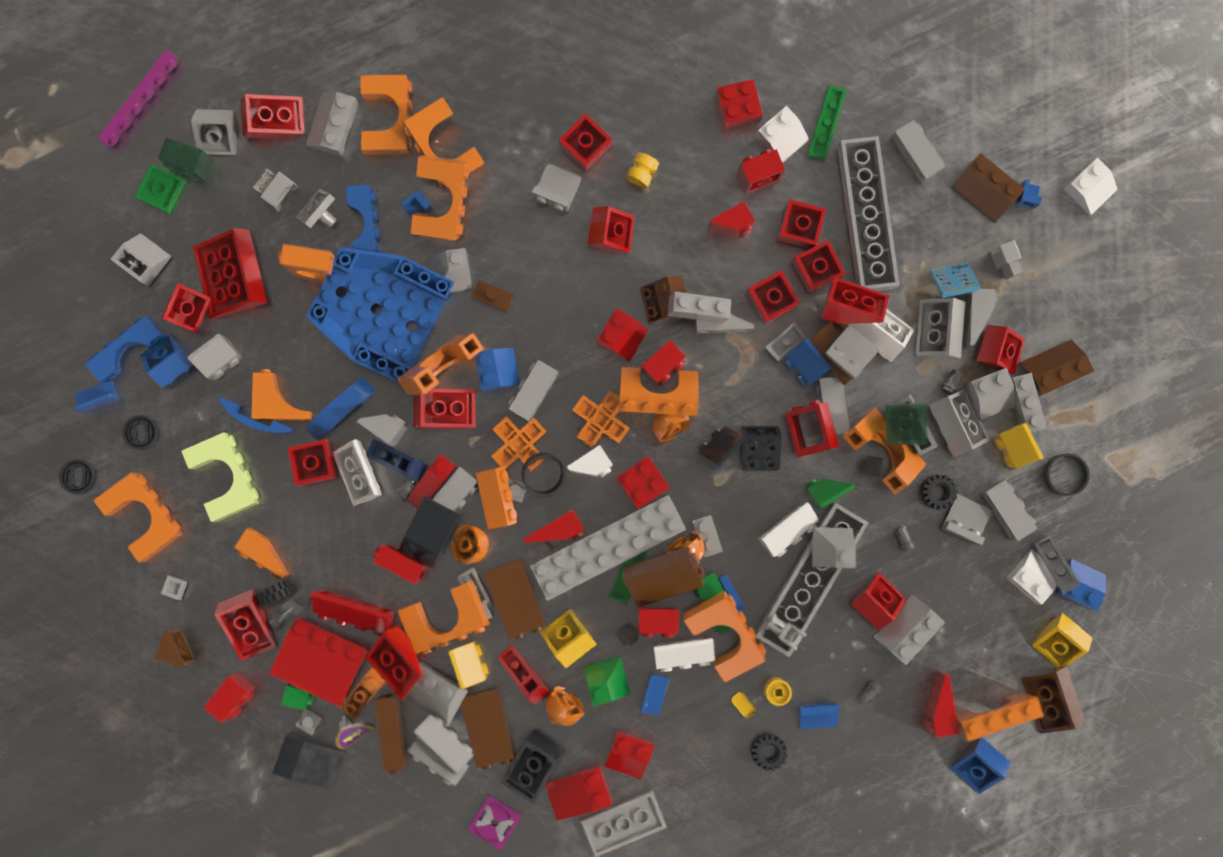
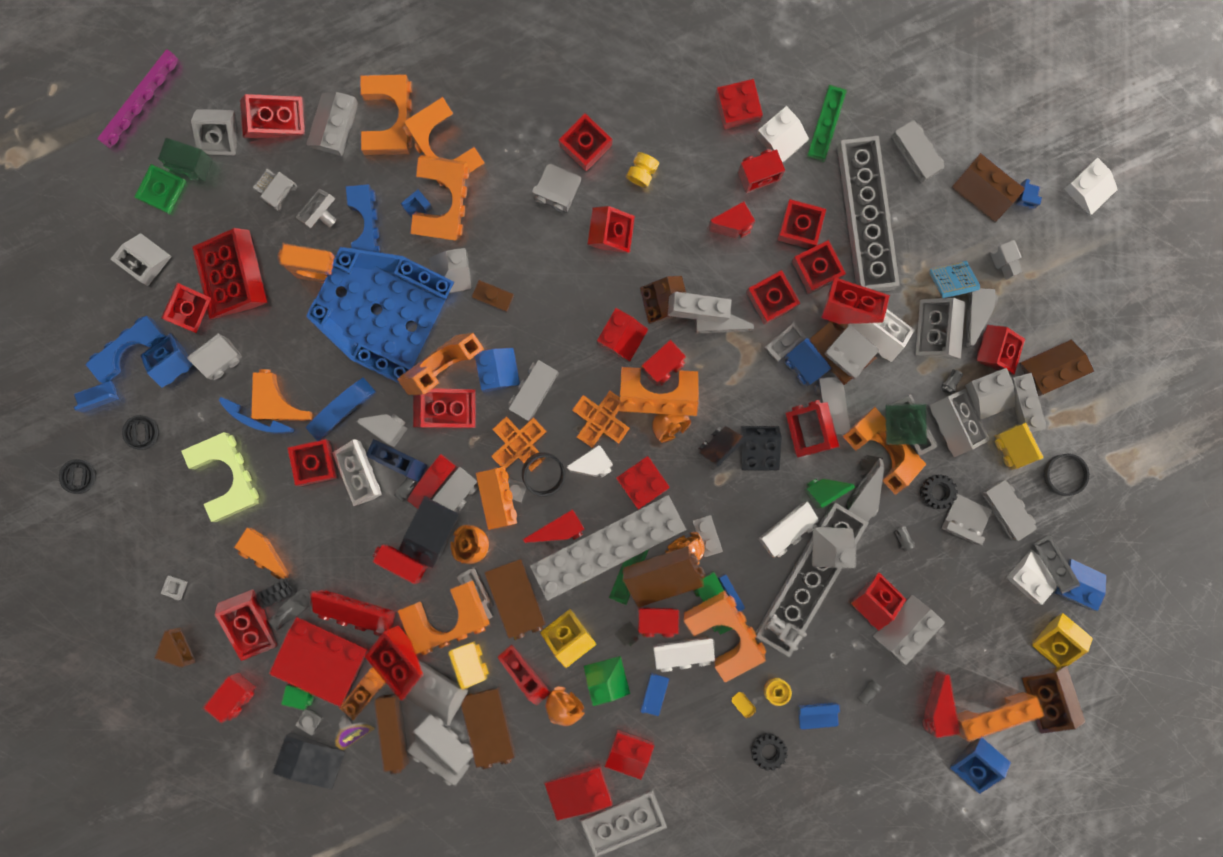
orange arch [93,472,182,563] -> none
magenta piece [468,795,522,850] -> none
black slope [501,729,566,804] -> none
none -> light grey slope [847,458,884,522]

